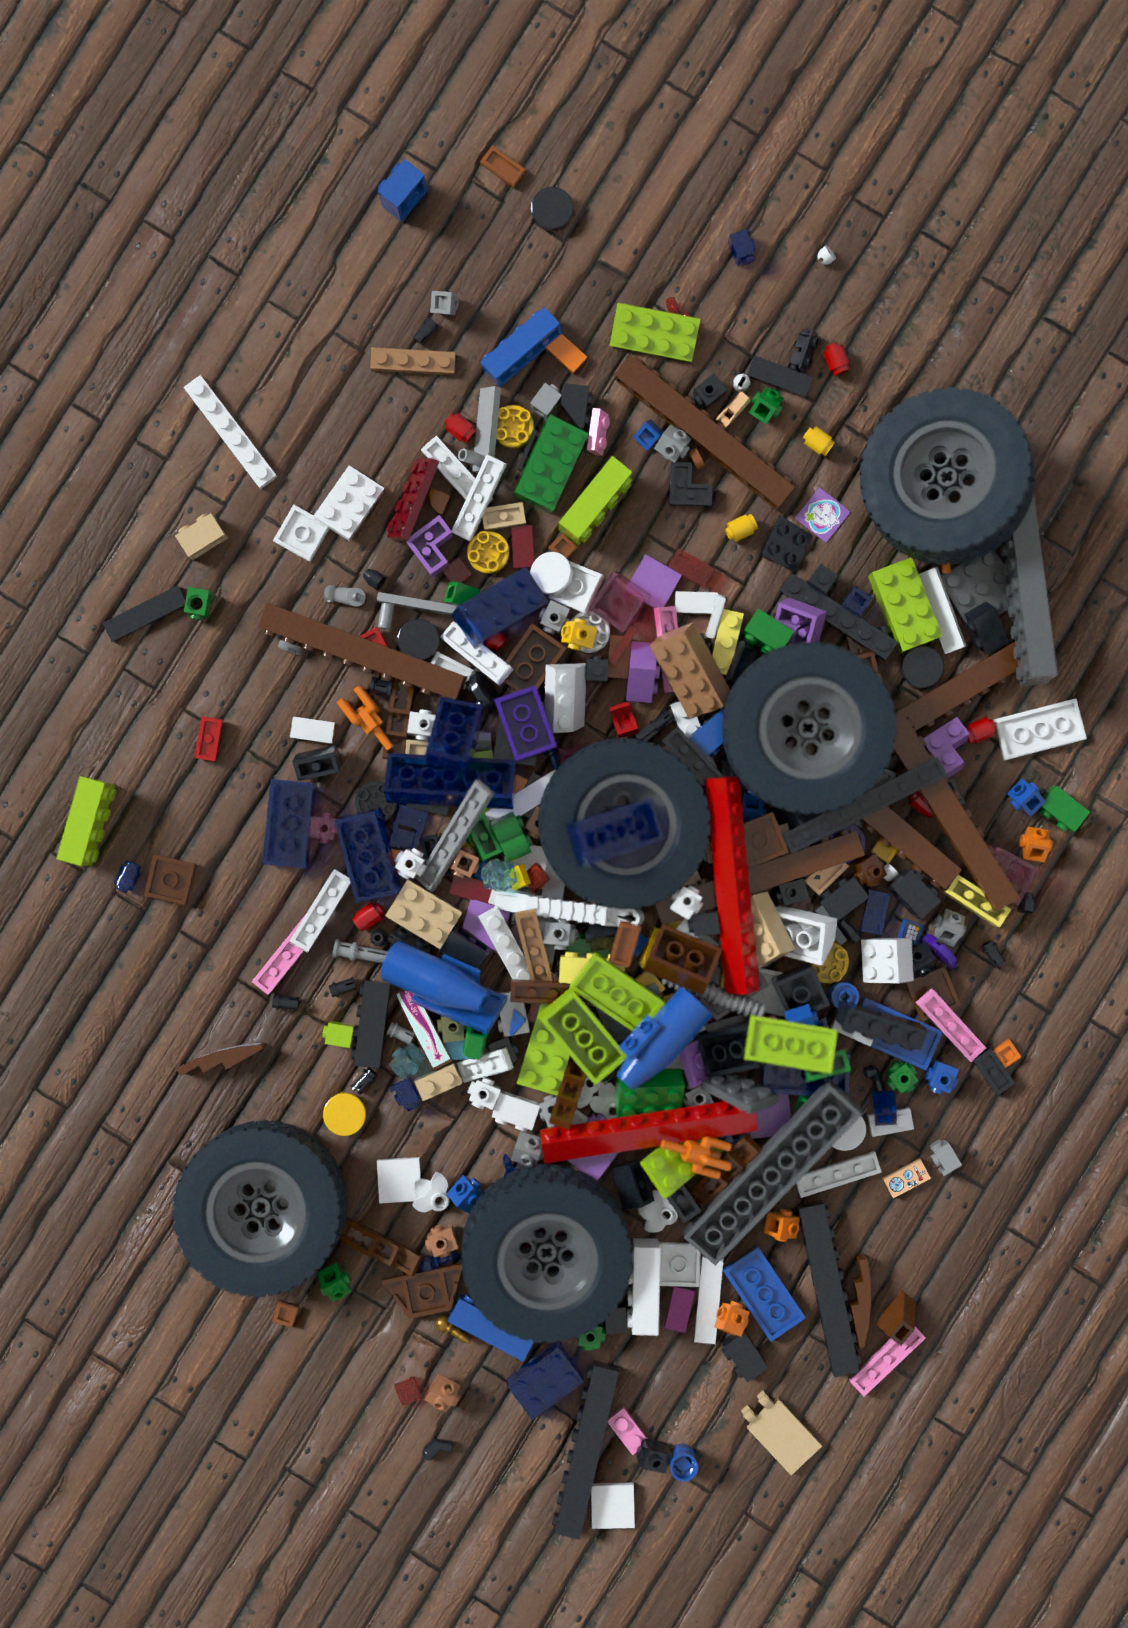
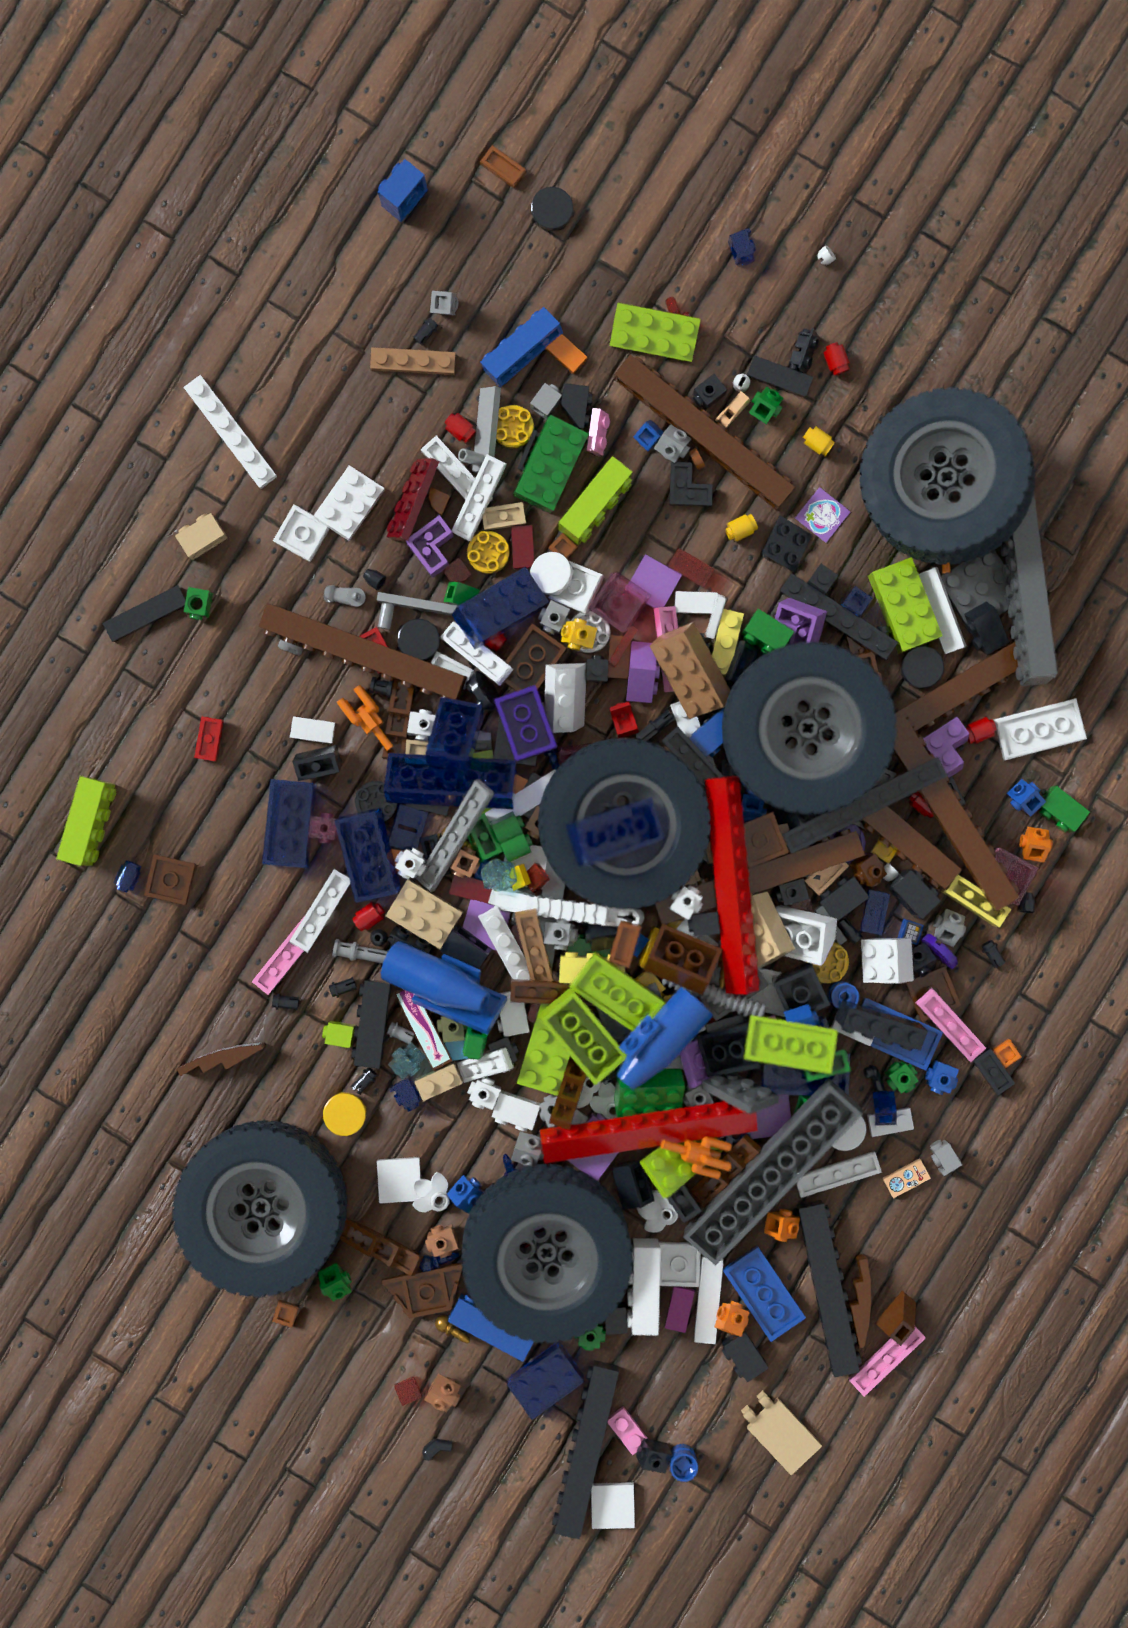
blue slope [509,1008,526,1036] -> none

